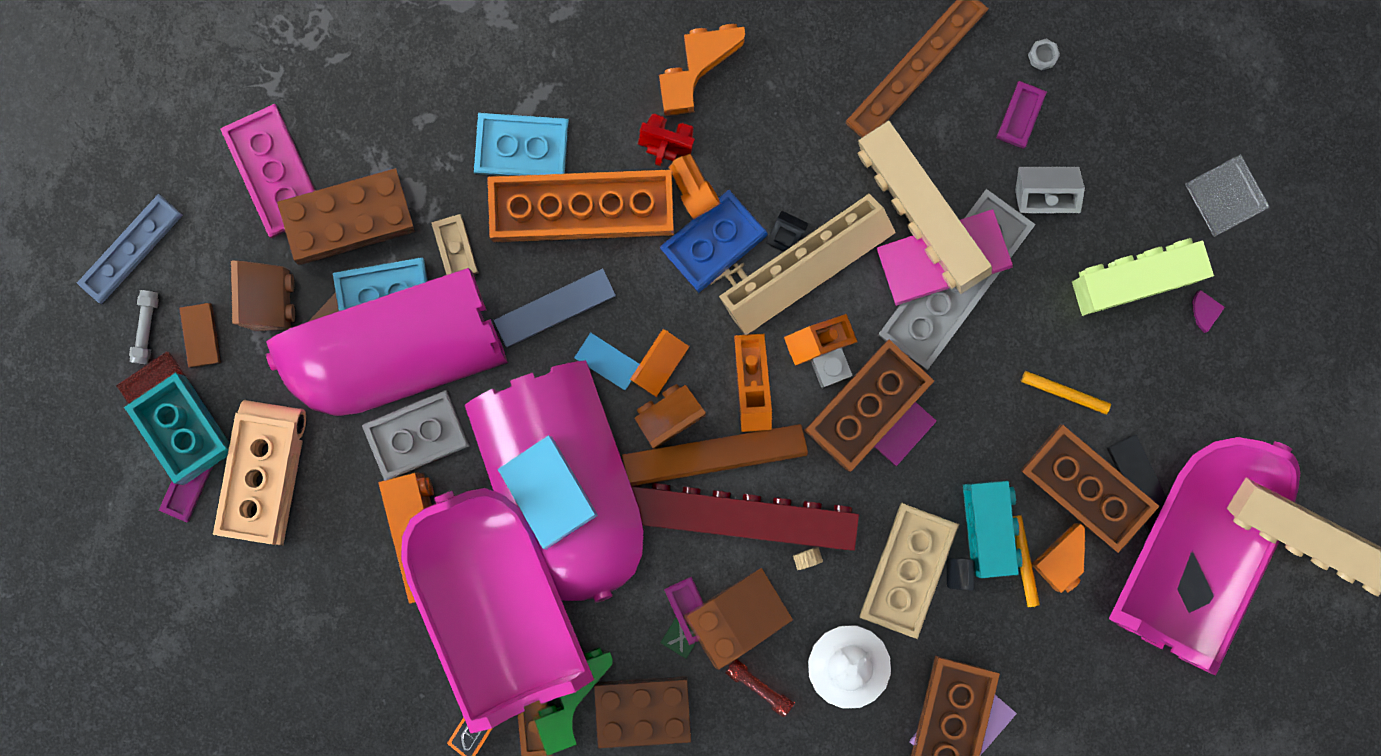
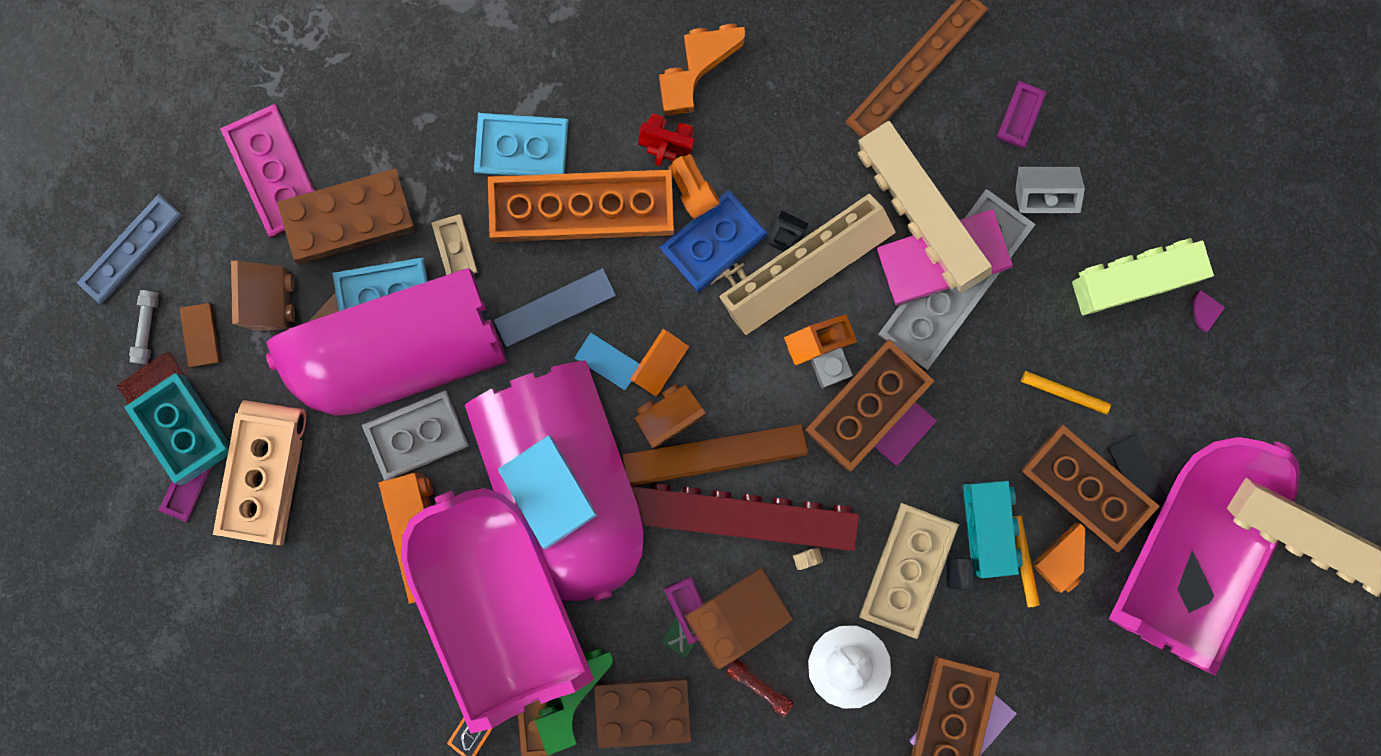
orange slope [734,334,772,432] -> none
light grey tile [1028,38,1060,71] -> none
clear tile [1185,154,1270,236] -> none

